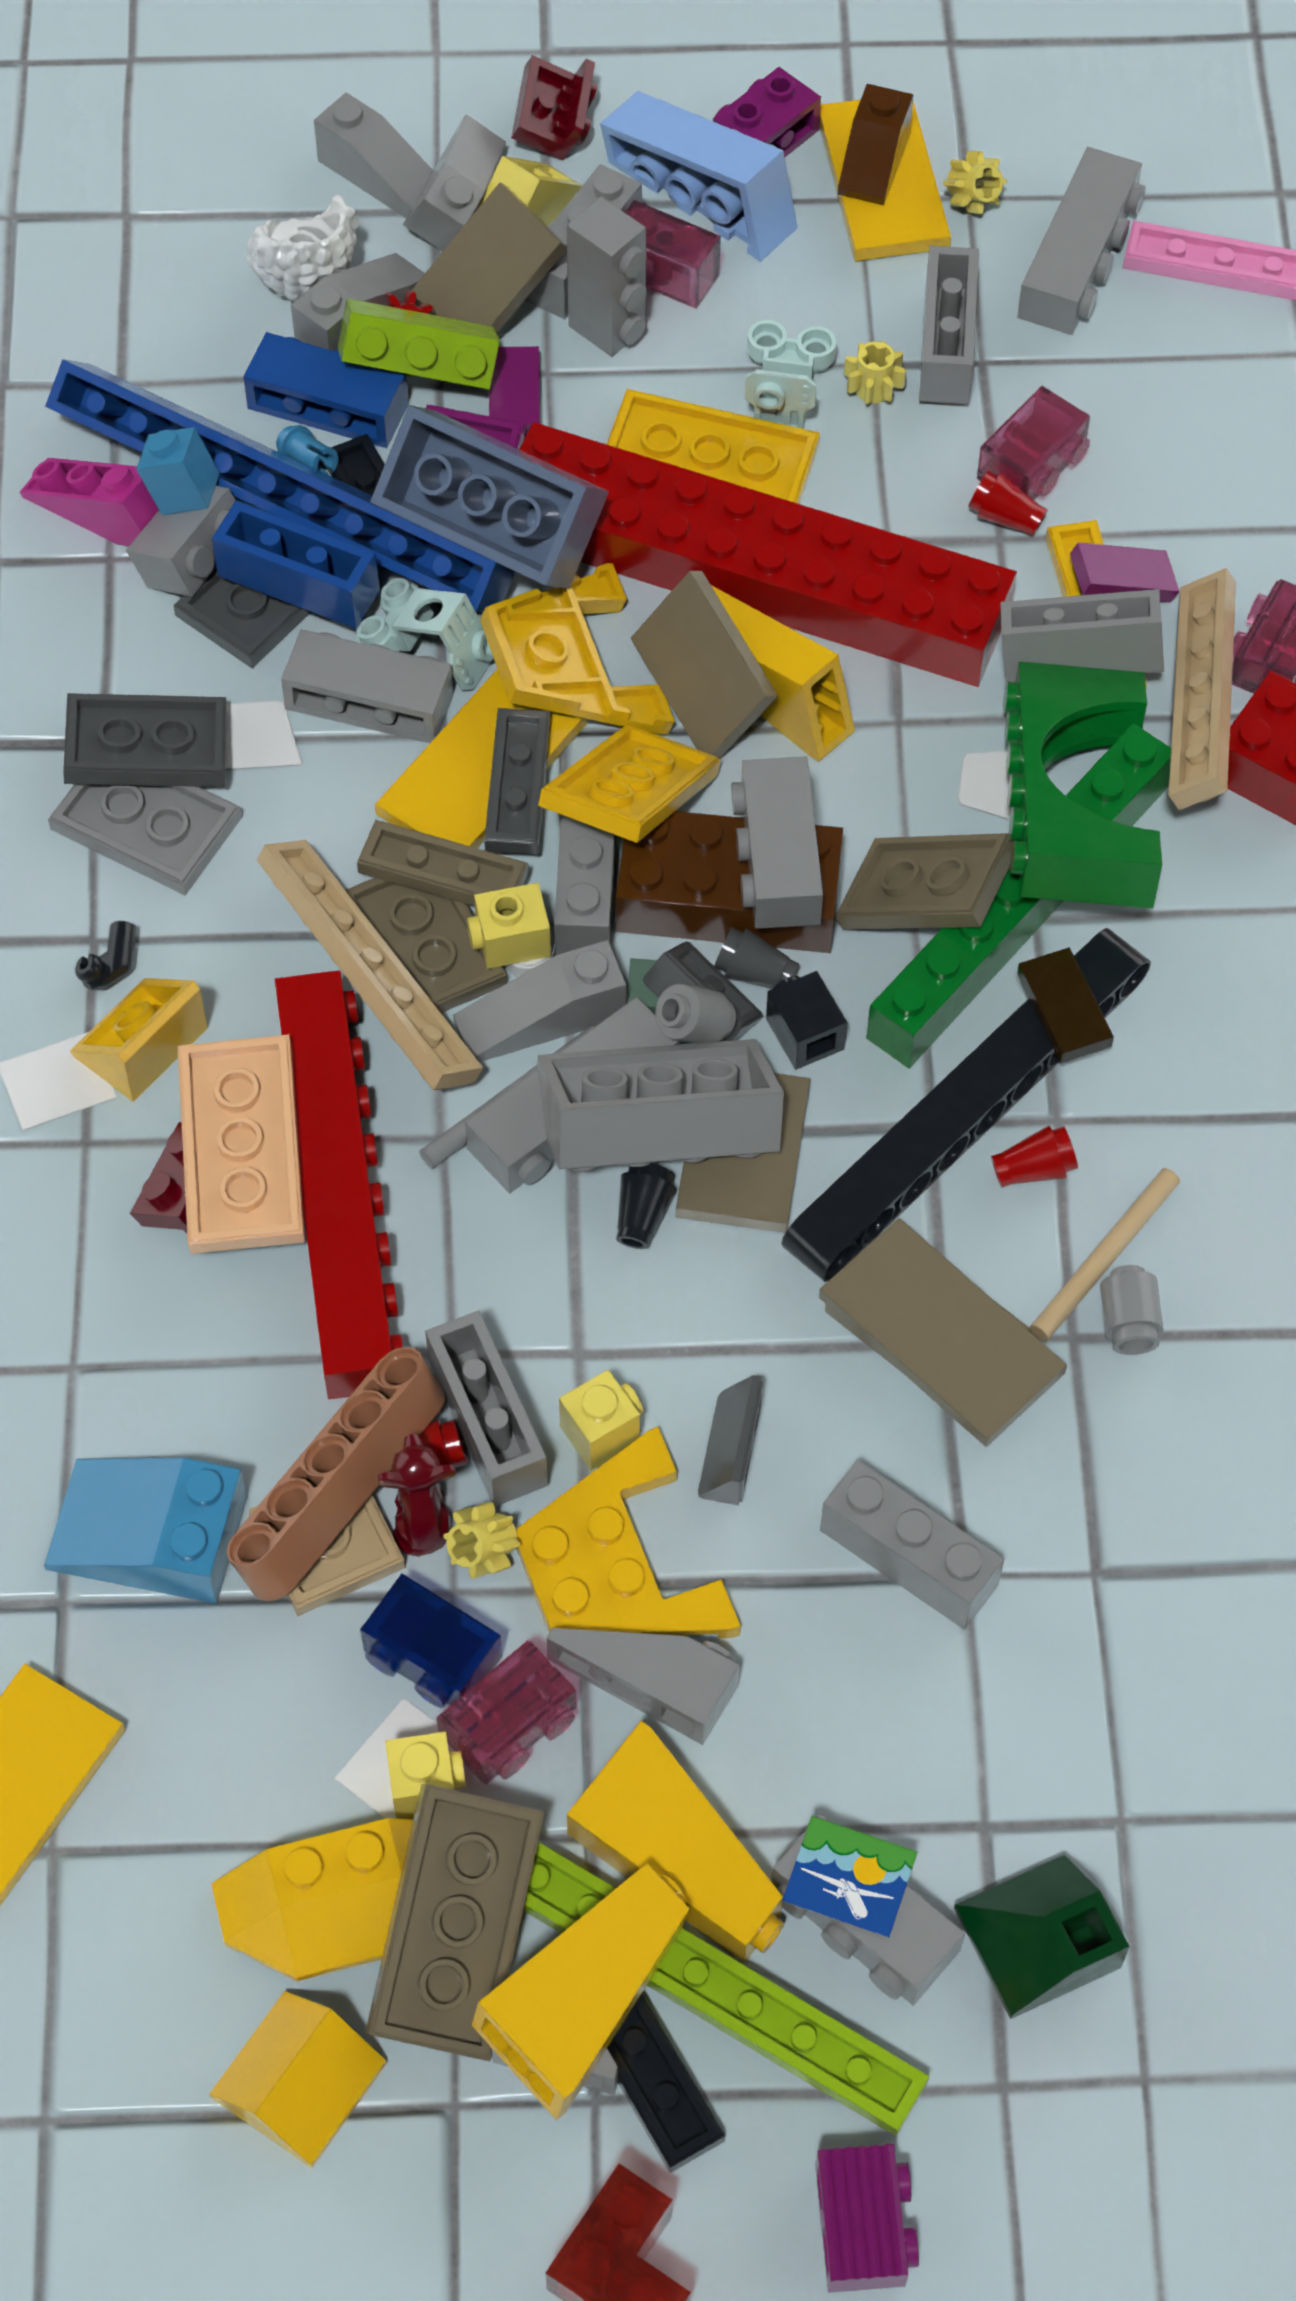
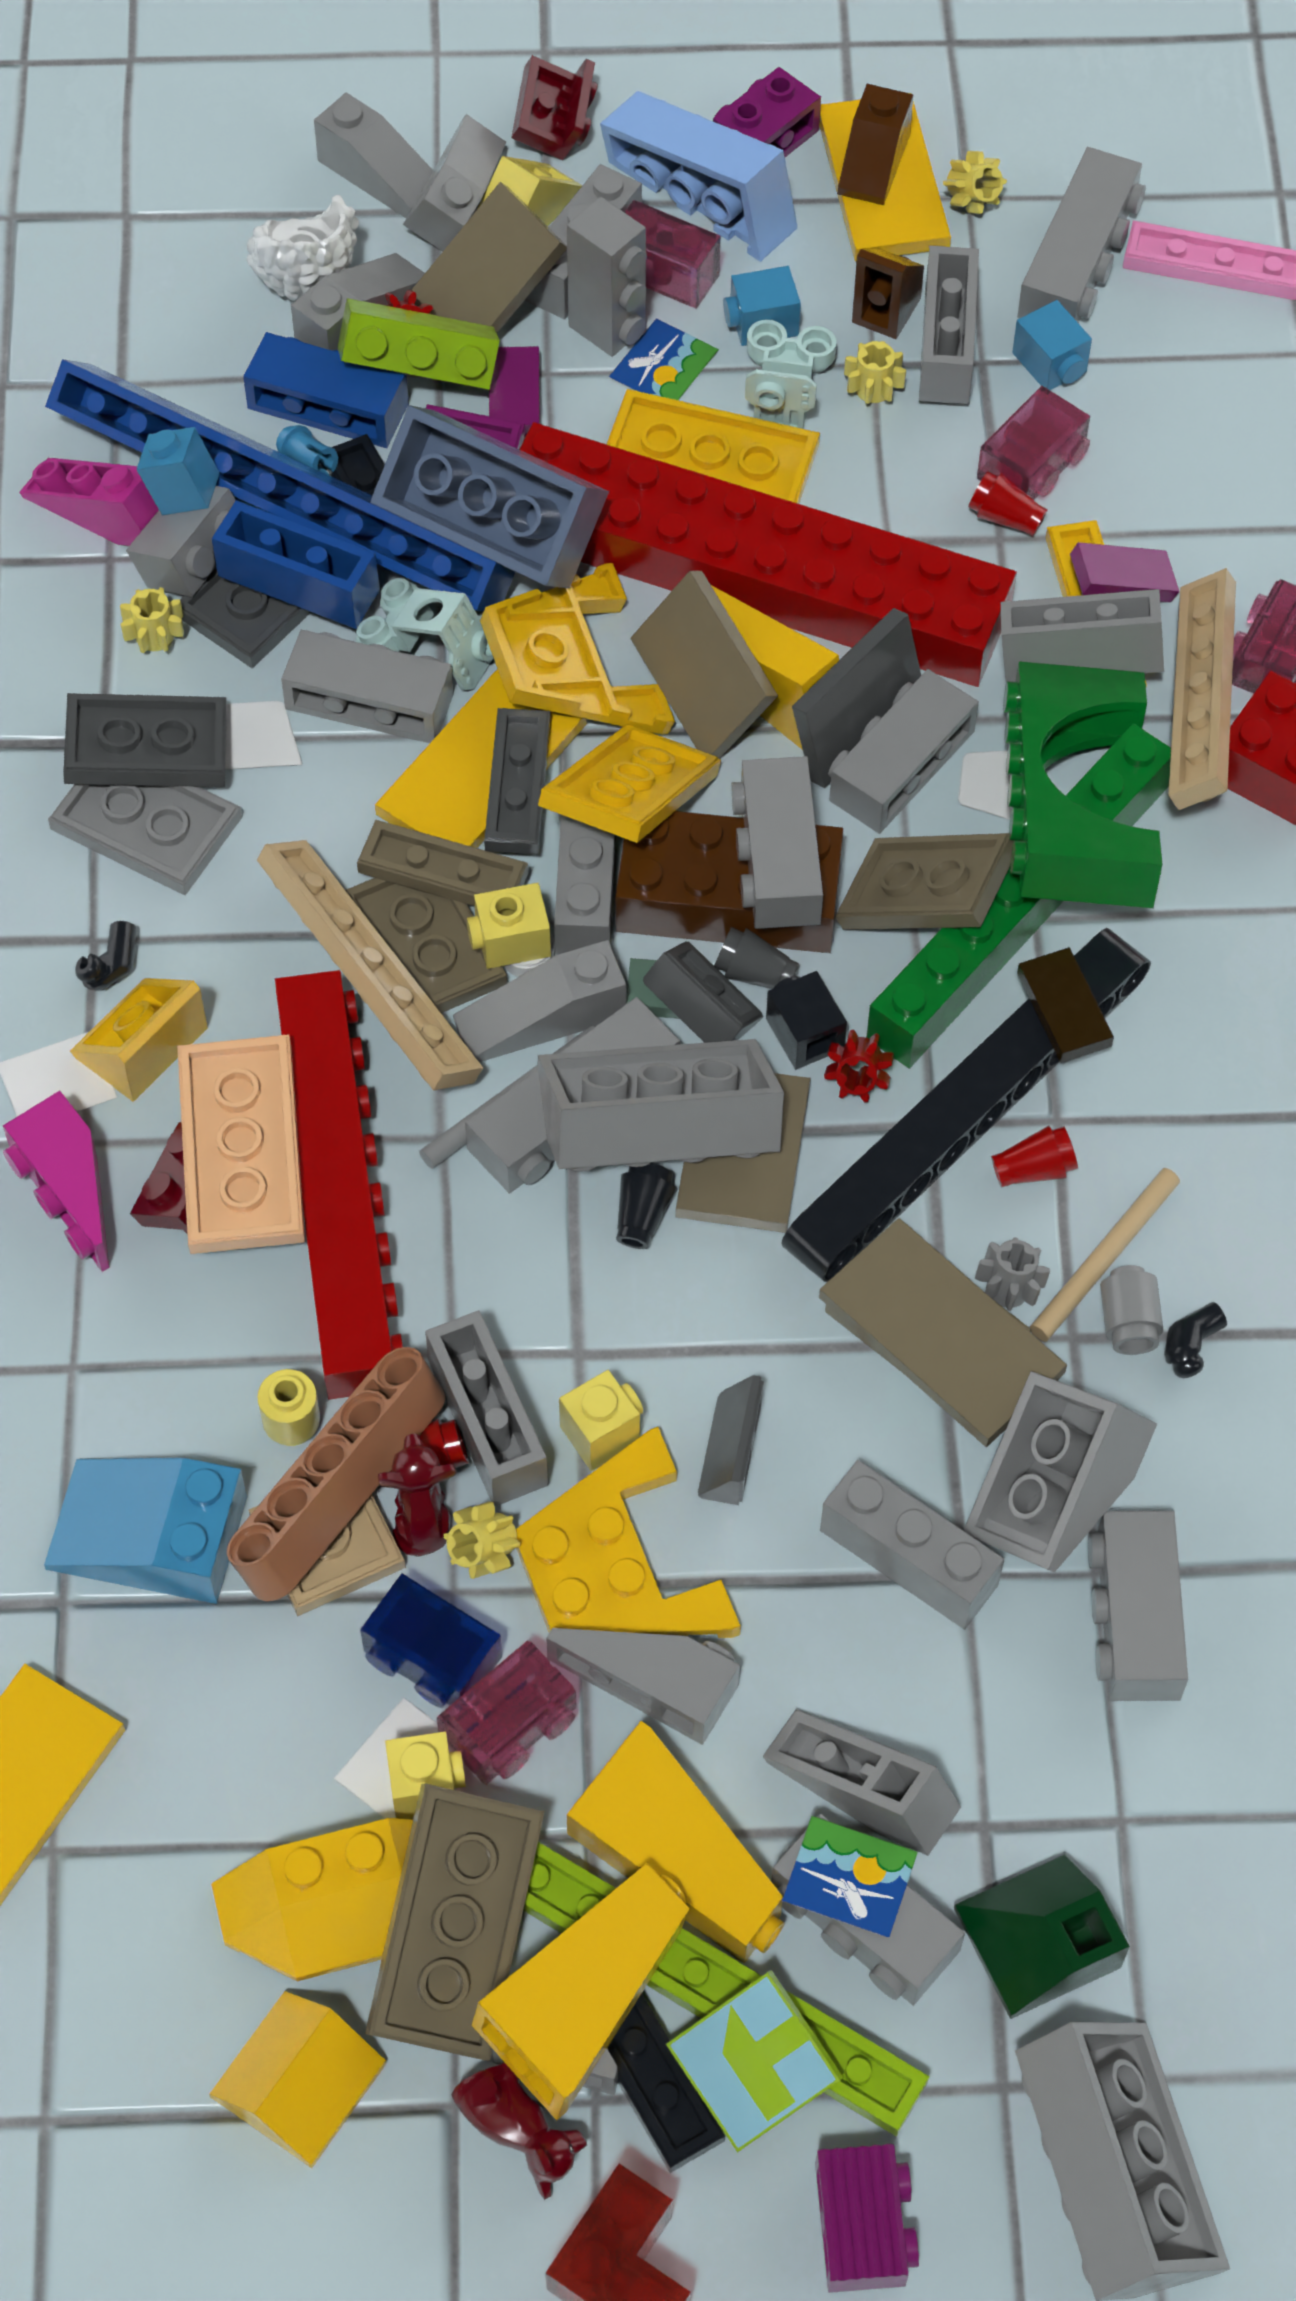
light grey brick [655,984,736,1043] -> none
none -> dark pink slope [3,1090,109,1272]
none -> light yellow gear [120,587,184,653]
none -> light yellow brick [257,1369,320,1446]
none -> dark red animal [451,2062,587,2200]
none -> sticker [609,318,719,400]
none -> tile [666,1970,844,2153]
none -> dark azure brick [723,266,801,346]
none -> light grey slope [763,1709,961,1856]
none -> dark grey tile [792,608,921,788]
none -> red gear [824,1029,894,1102]
none -> light grey brick [828,669,979,834]
none -> reddish brown slope [852,248,924,339]
none -> light grey slope [963,1371,1157,1573]
none -> light grey gear [975,1237,1050,1311]
none -> dark azure brick [1012,300,1092,392]
none -> light grey slope [1015,2022,1230,2301]
none -> light grey brick [1088,1511,1188,1701]
none -> black arm [1164,1302,1227,1379]

